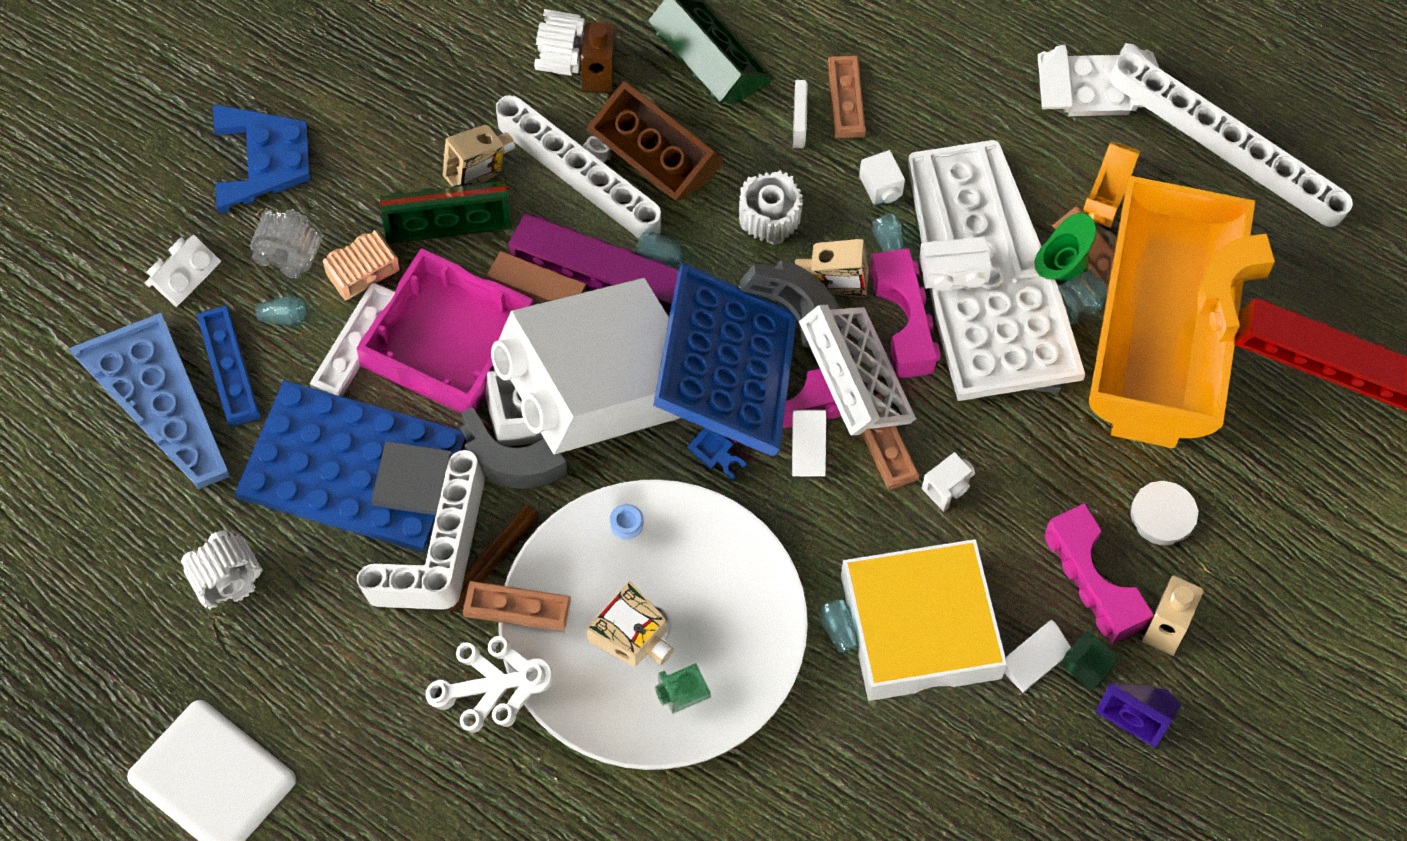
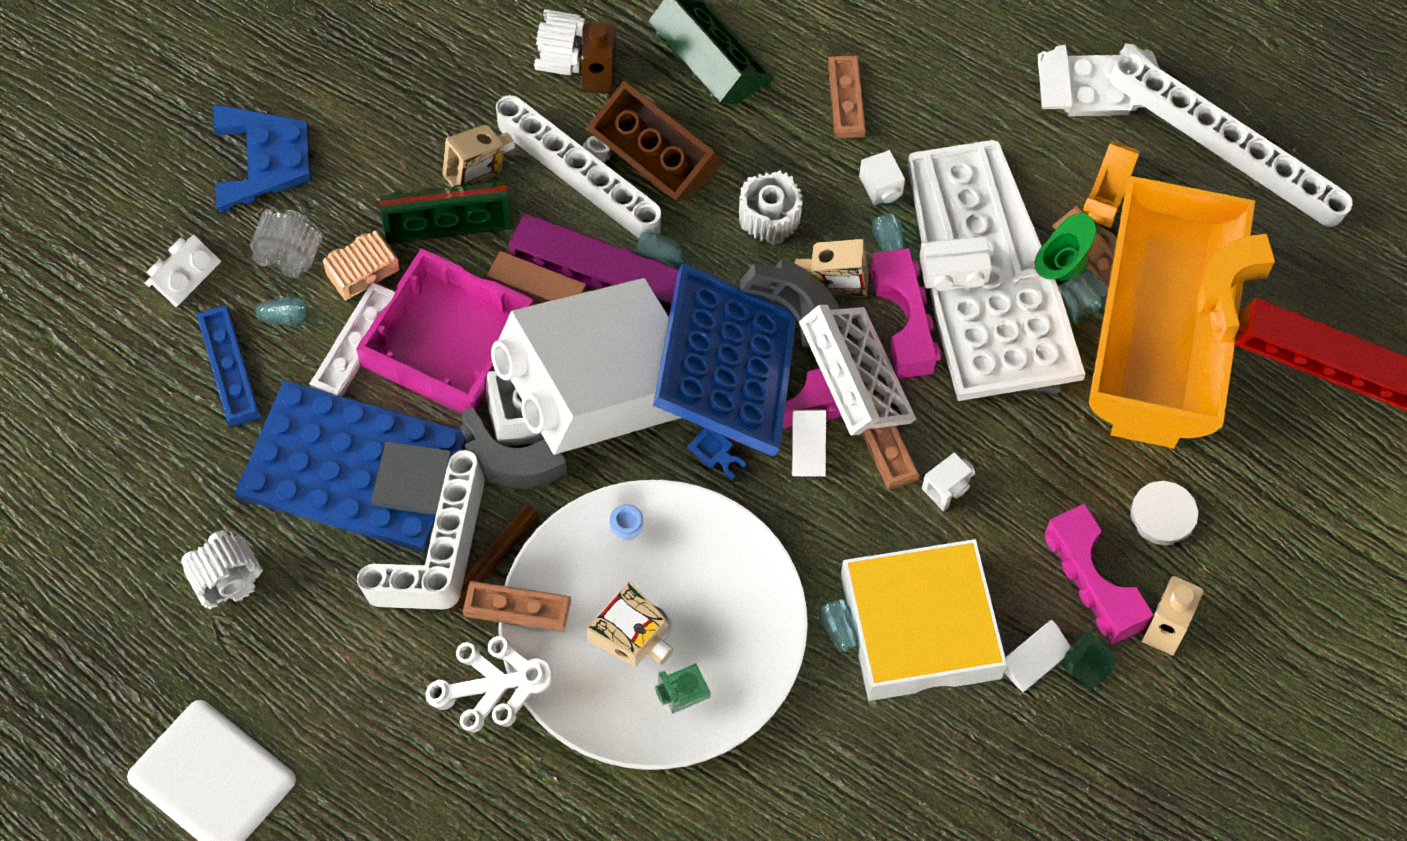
medium blue wing [69,313,230,489] -> none
white tile [793,80,808,148] -> none
dark purple slope [1095,683,1182,748] -> none

